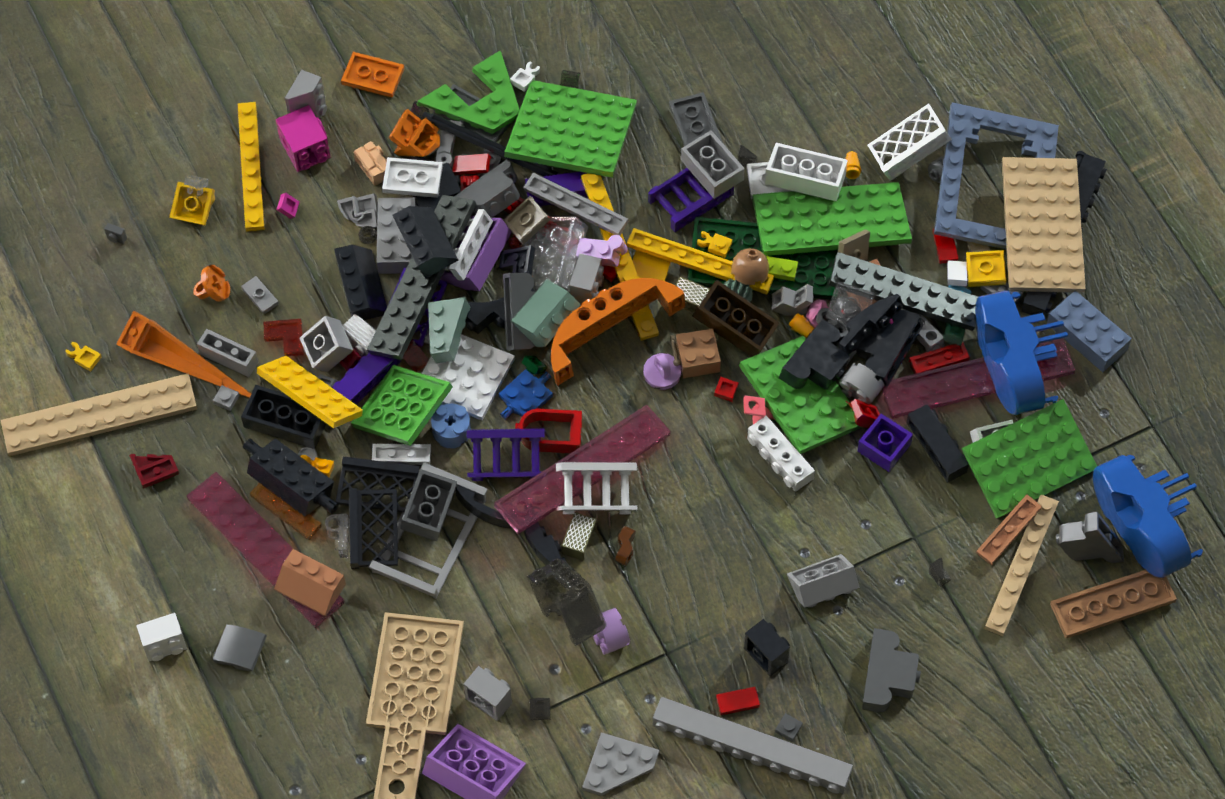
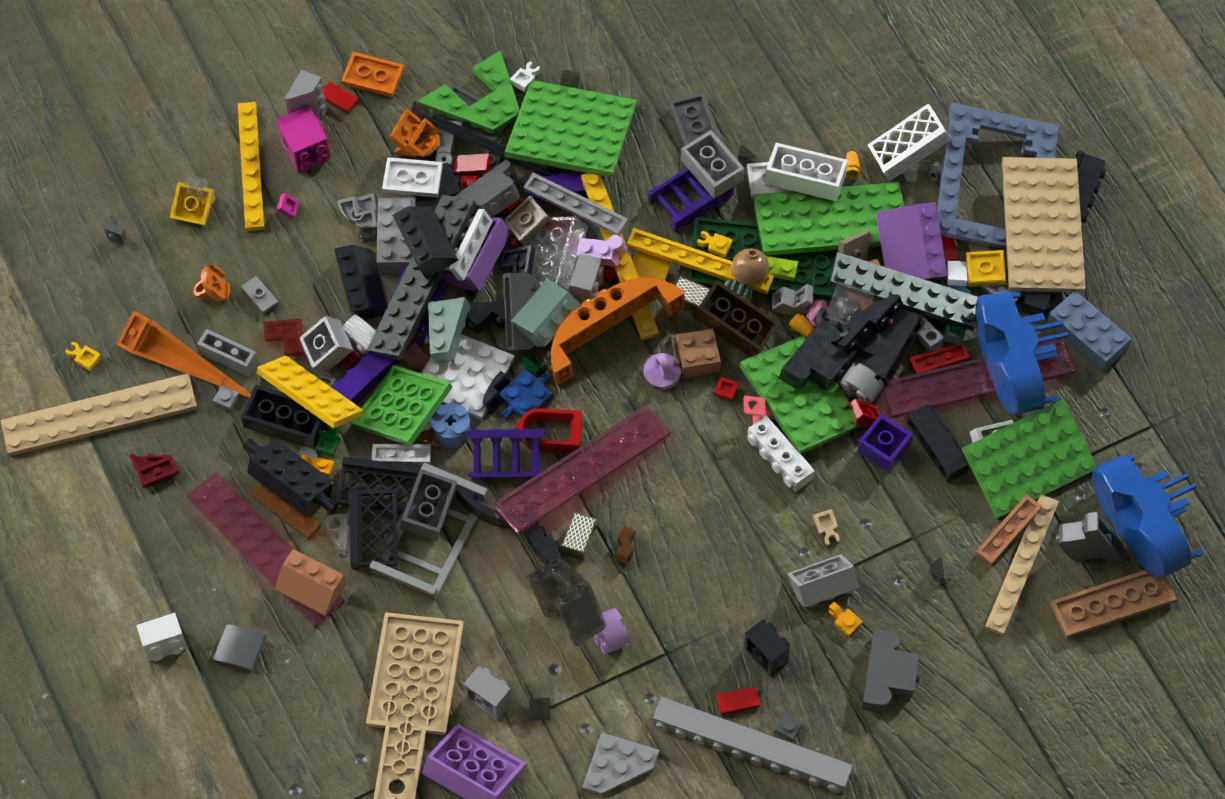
light nougat brick [354,141,387,186] -> none
white fence [556,462,637,514] -> none
none -> green plate [315,426,341,457]
none -> red tile [323,81,359,114]
none -> clear orange piece [416,429,441,449]
none -> black slope [482,371,511,415]
none -> tan plate [813,509,840,546]
none -> light orange plate [828,602,863,637]
none -> medium lavender slope [876,202,948,281]

